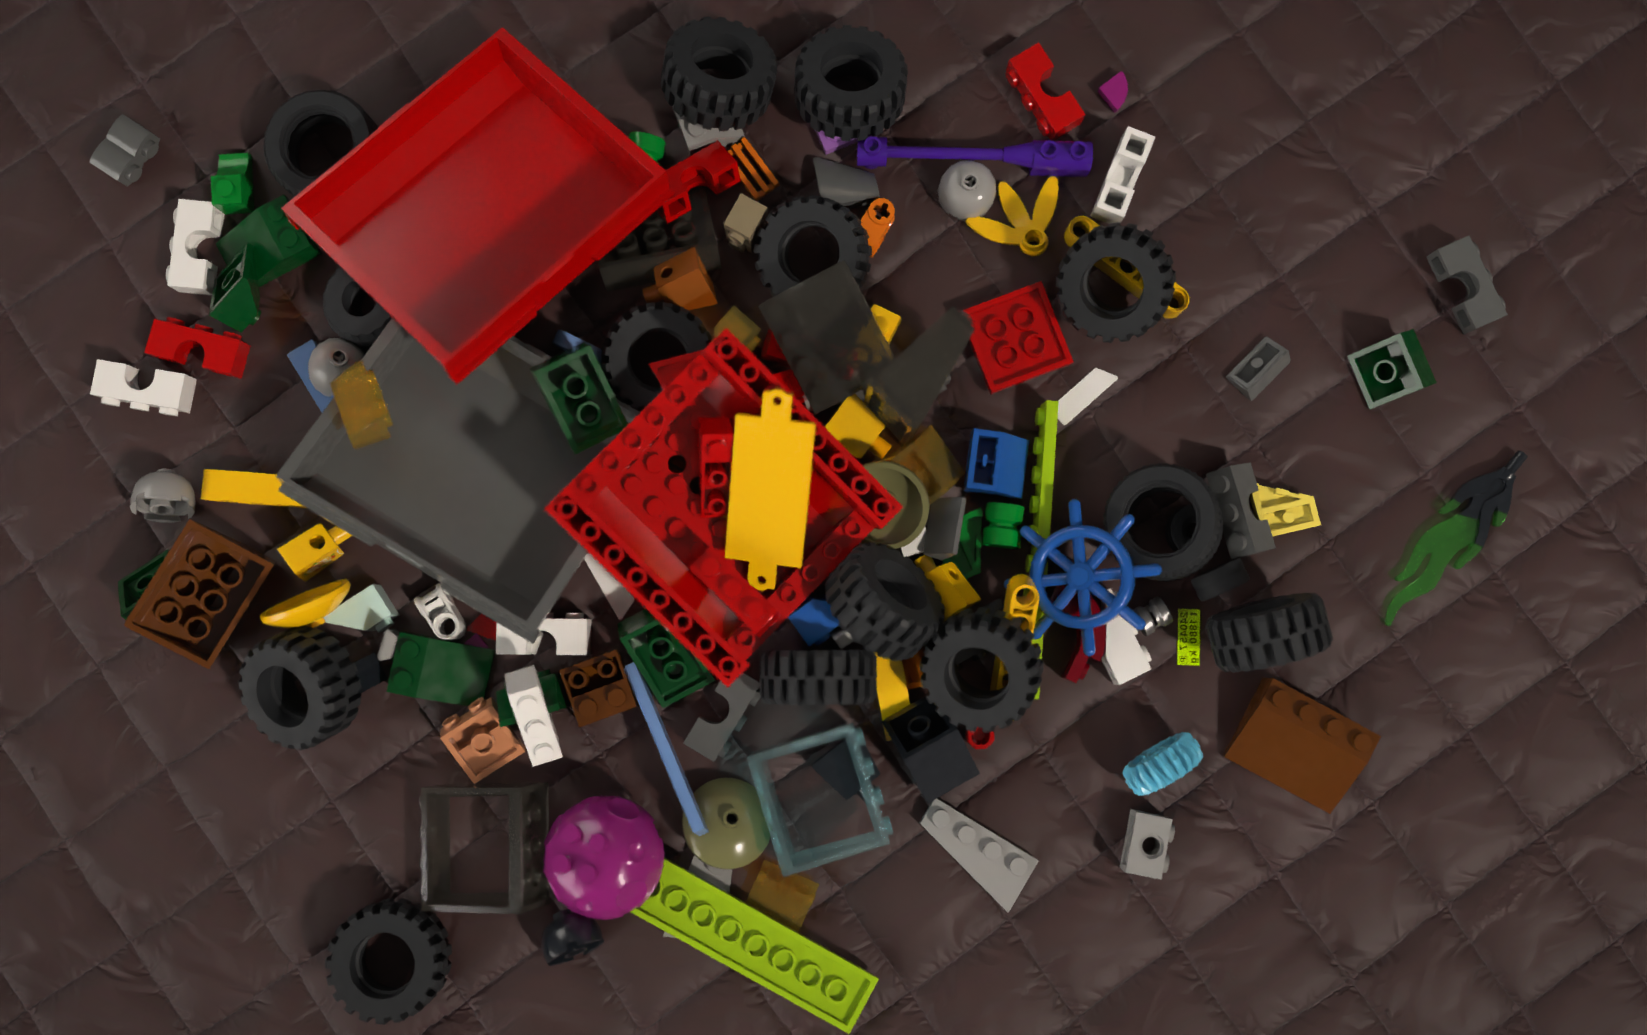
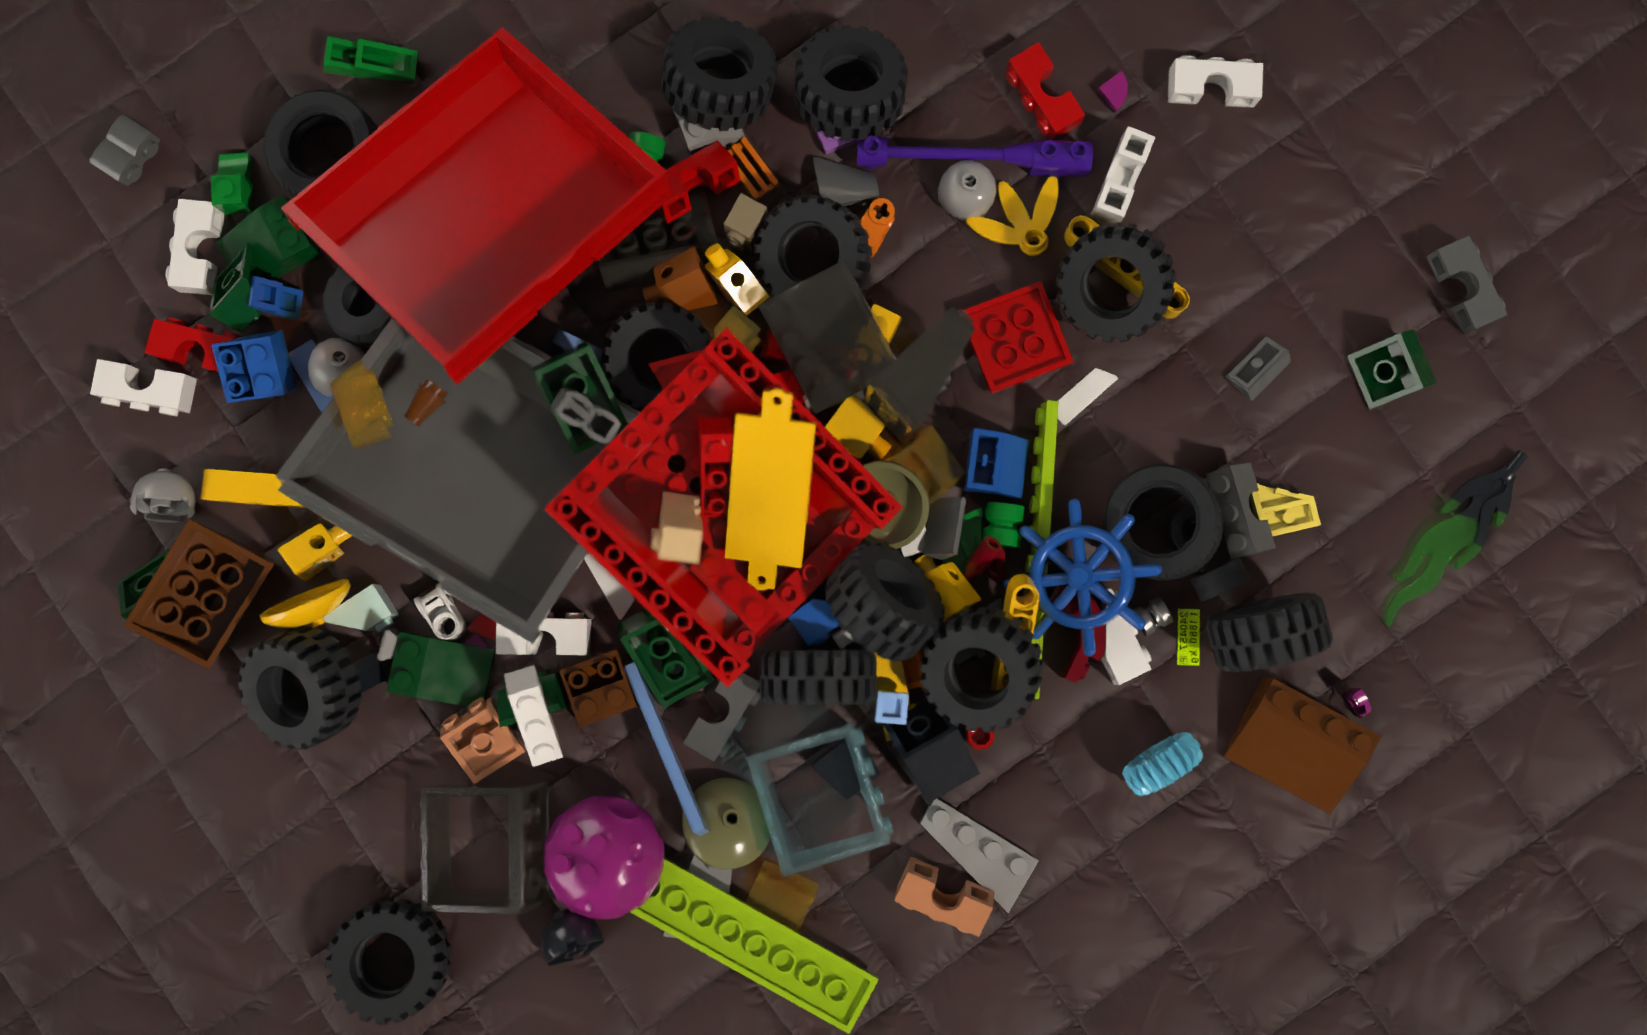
light grey brick [1120,809,1175,880] -> none
none -> blue slope [212,330,297,403]
none -> blue slope [249,276,303,320]
none -> green slope [323,36,418,81]
none -> reddish brown cone [404,379,448,427]
none -> dark grey brick [551,388,621,443]
none -> tan wedge [650,492,703,563]
none -> yellow torso [704,243,769,316]
none -> light blue tile [874,690,909,725]
none -> nougat arch [894,857,995,937]
none -> dark red plant [962,536,1007,582]
none -> white arch [1168,56,1263,107]
none -> magenta tile [1343,688,1371,719]

